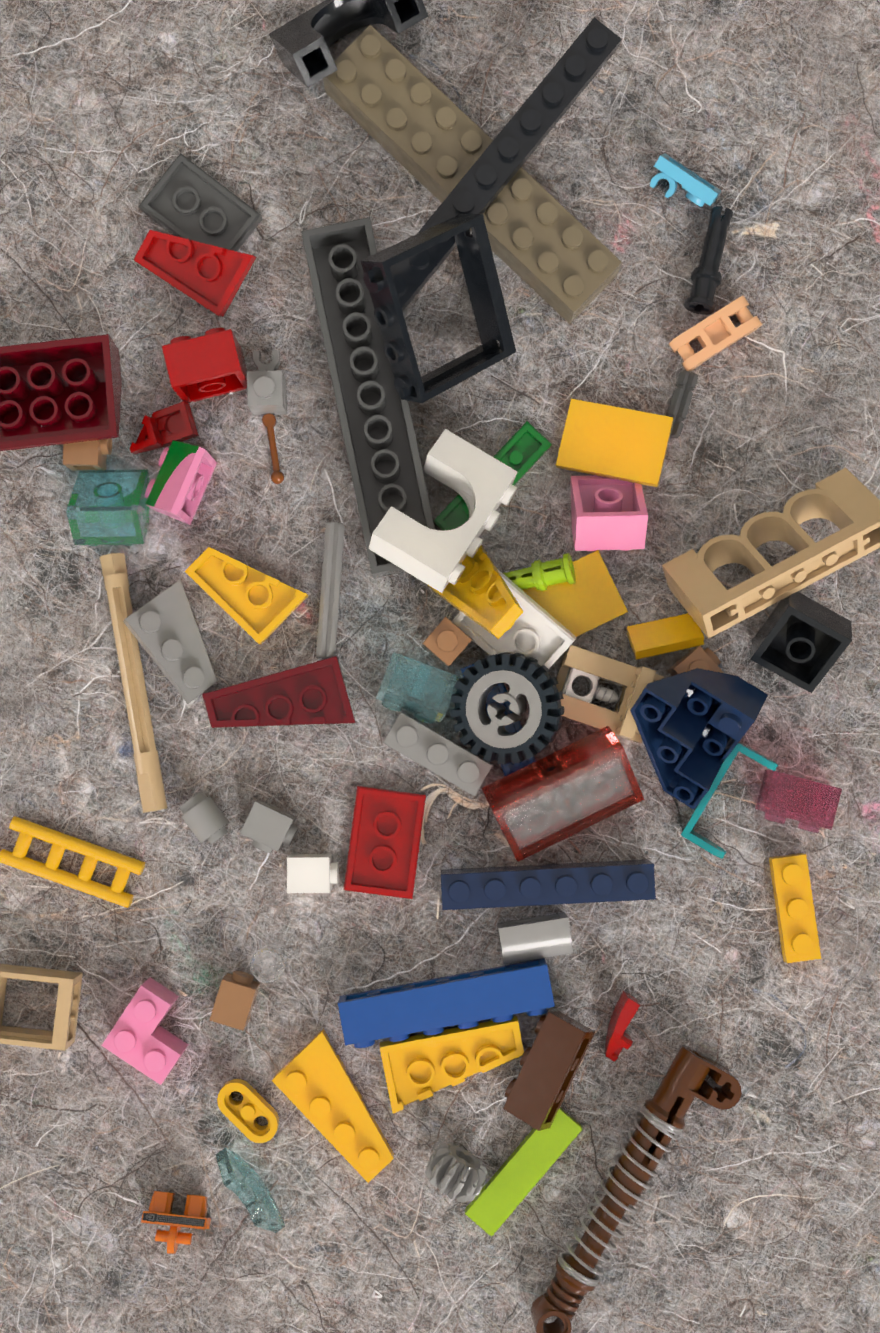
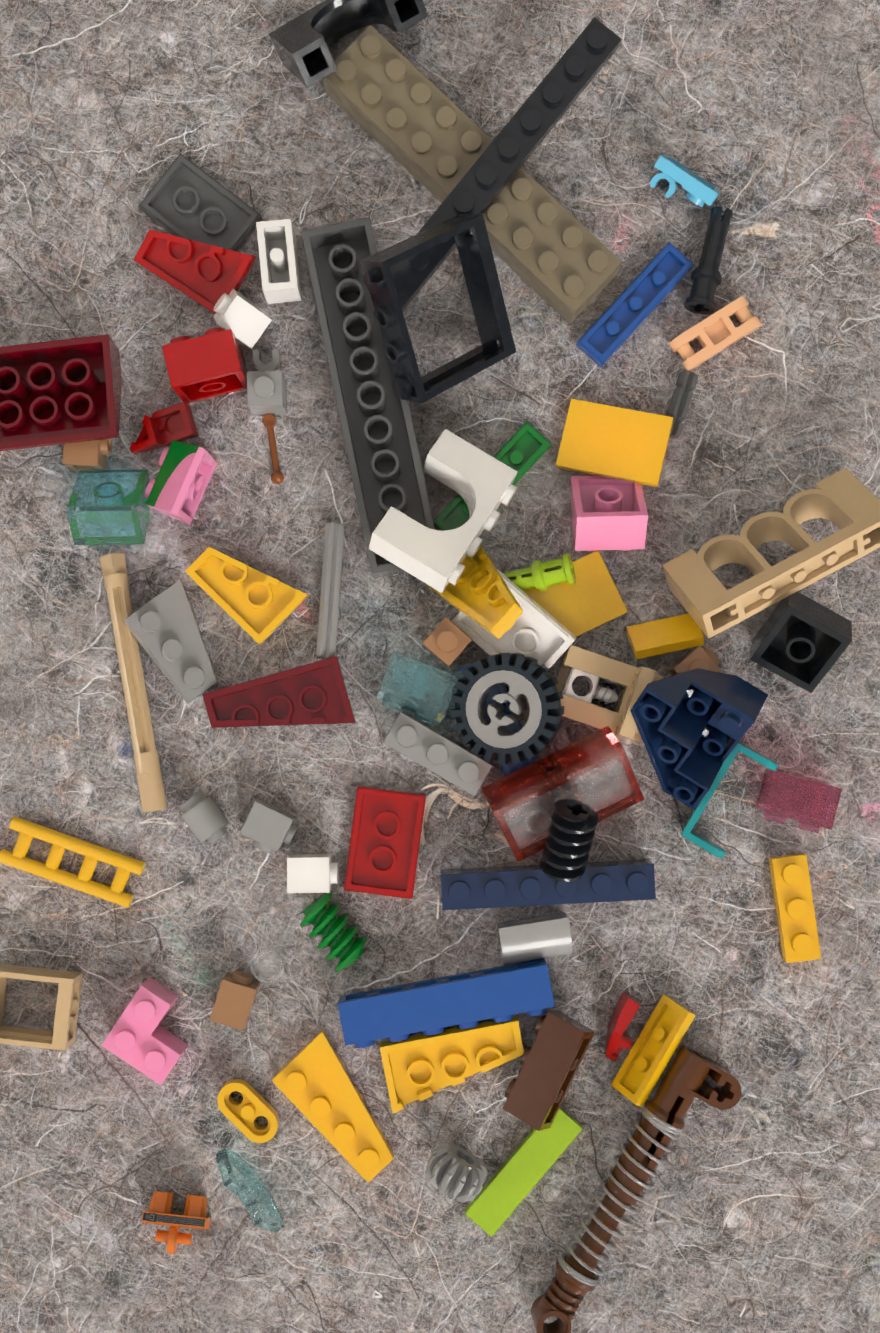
none -> white brick [213,289,272,348]
none -> white brick [256,219,302,304]
none -> green piece [298,891,369,972]
none -> black piece [540,798,598,882]
none -> blue tile [576,242,694,367]
none -> yellow plate [611,994,696,1107]

